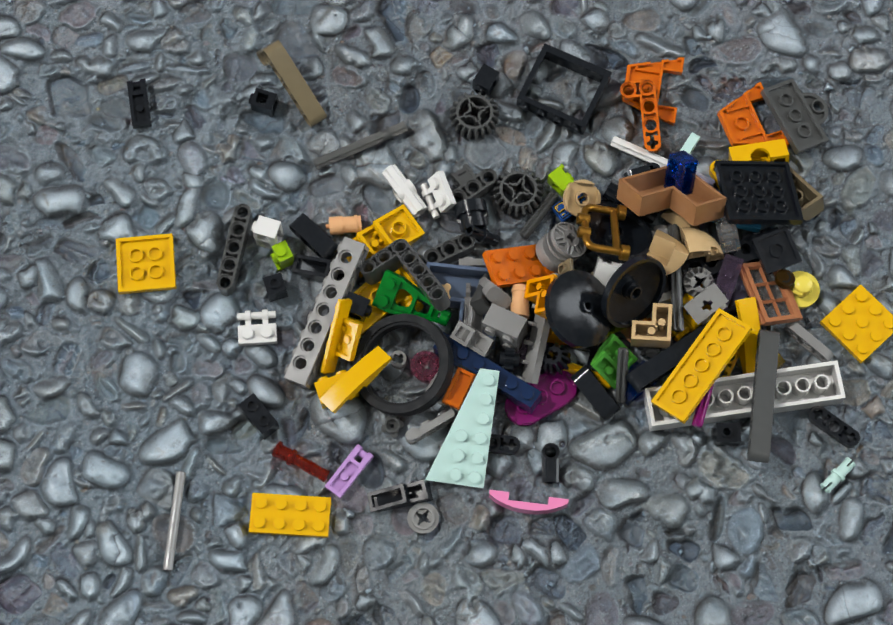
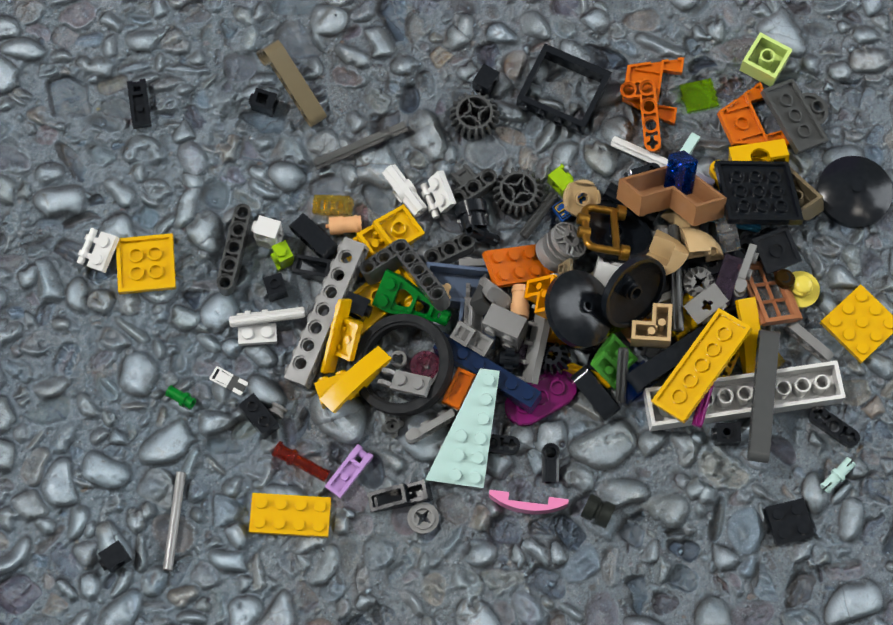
none -> white plate [76,228,120,273]
none -> black brick [98,540,132,573]
none -> green pin [165,385,196,410]
none -> white sticker [209,366,248,395]
none -> white axle [229,307,305,327]
none -> light grey bush [268,402,288,419]
none -> clear yellow slope [312,195,354,217]
none -> light grey hinge [377,368,433,398]
none -> pearl dark grey wheel [580,493,616,529]
none -> clear neon green piece [679,78,719,113]
none -> light grey hinge [733,244,759,299]
none -> yellowish green brick [739,32,793,87]
none -> black plate [765,498,815,547]
none -> black dish [816,156,893,228]

